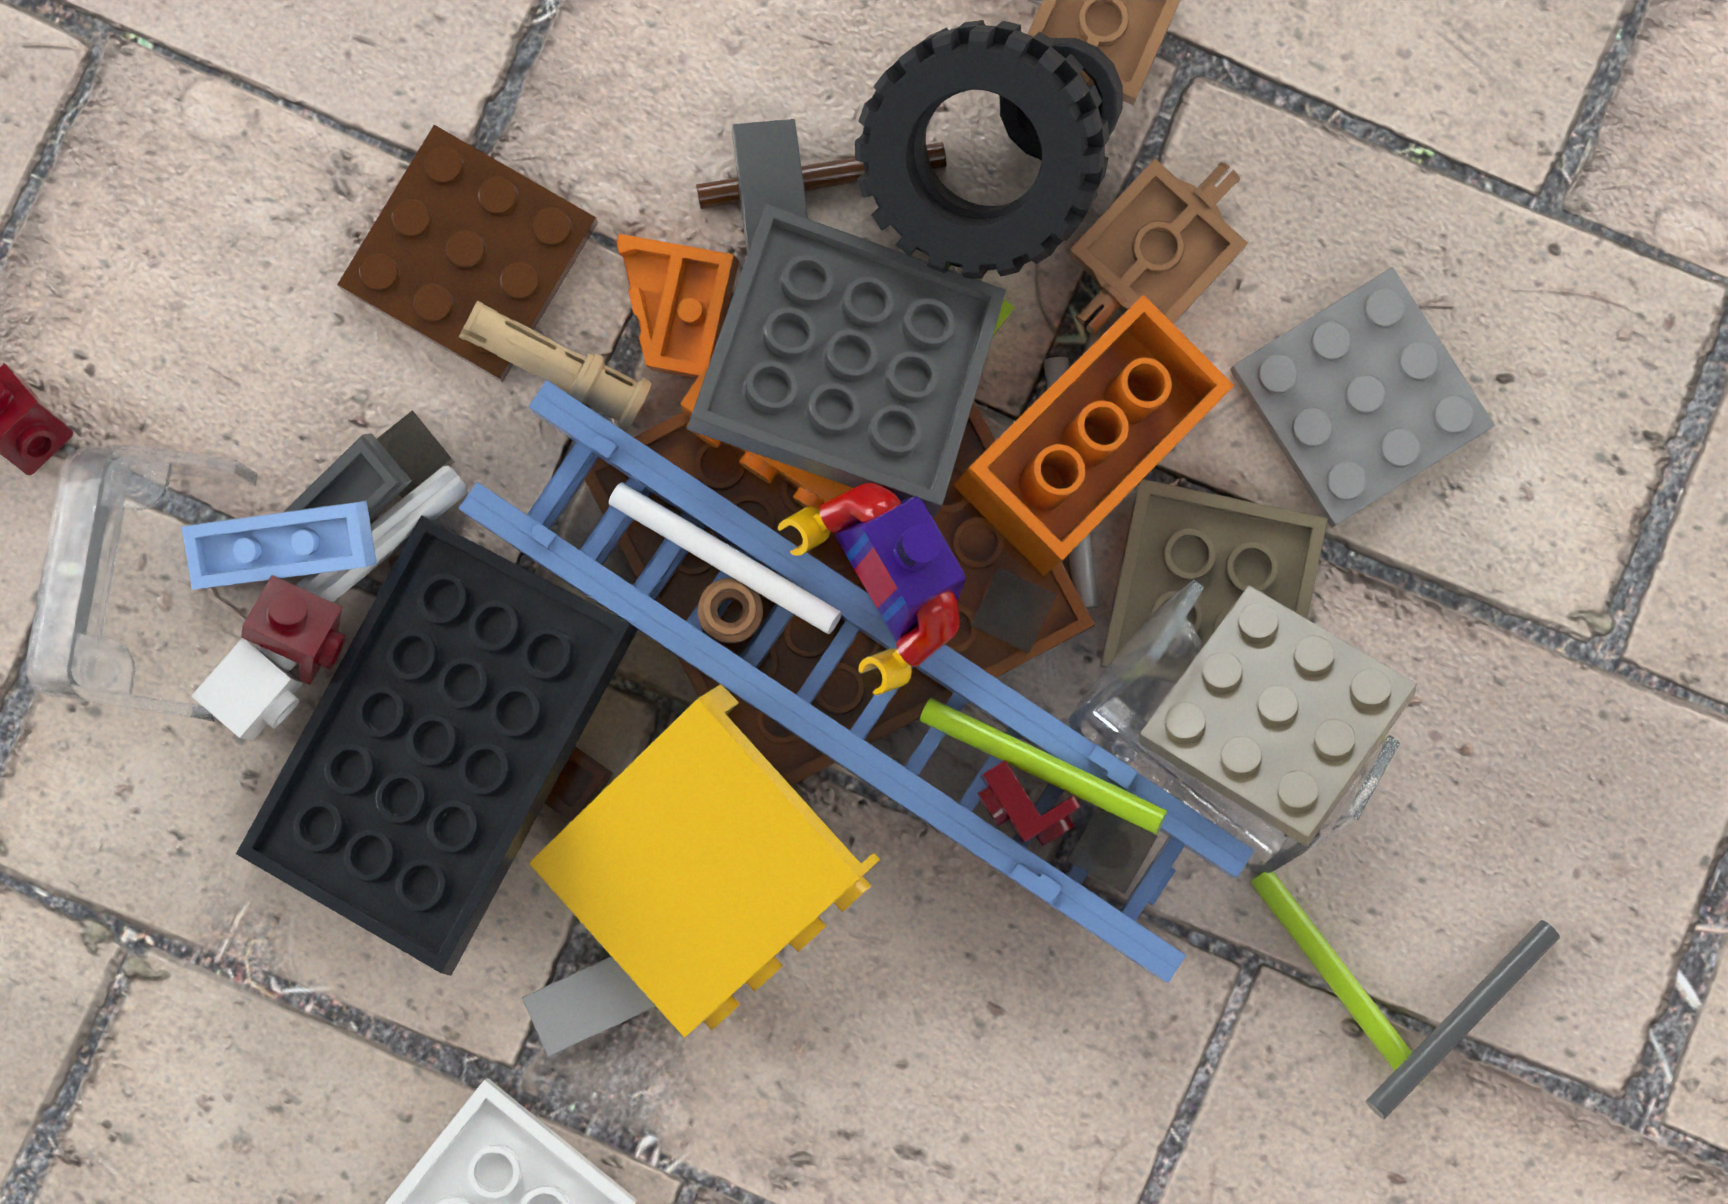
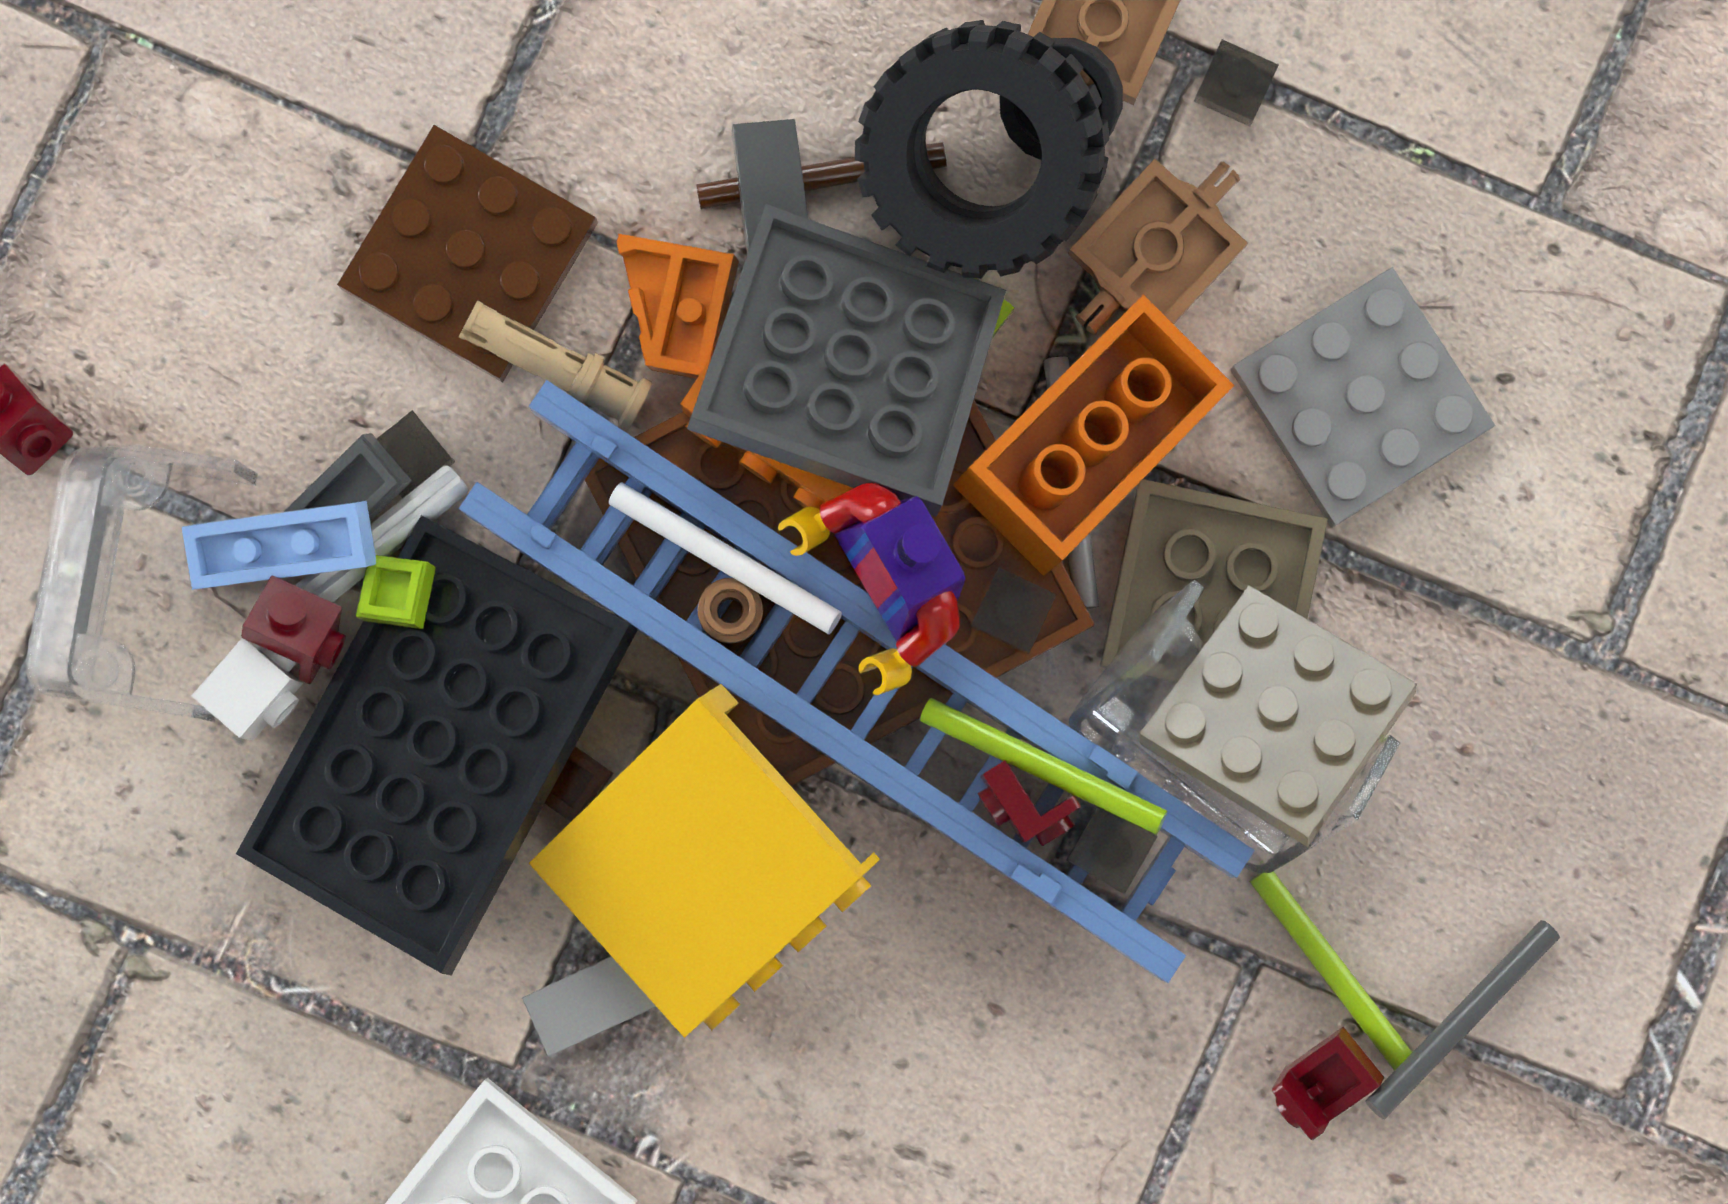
none -> lime tile [356,555,436,629]
none -> clear smoke plate [1194,39,1279,127]
none -> dark red bracket [1272,1027,1385,1140]

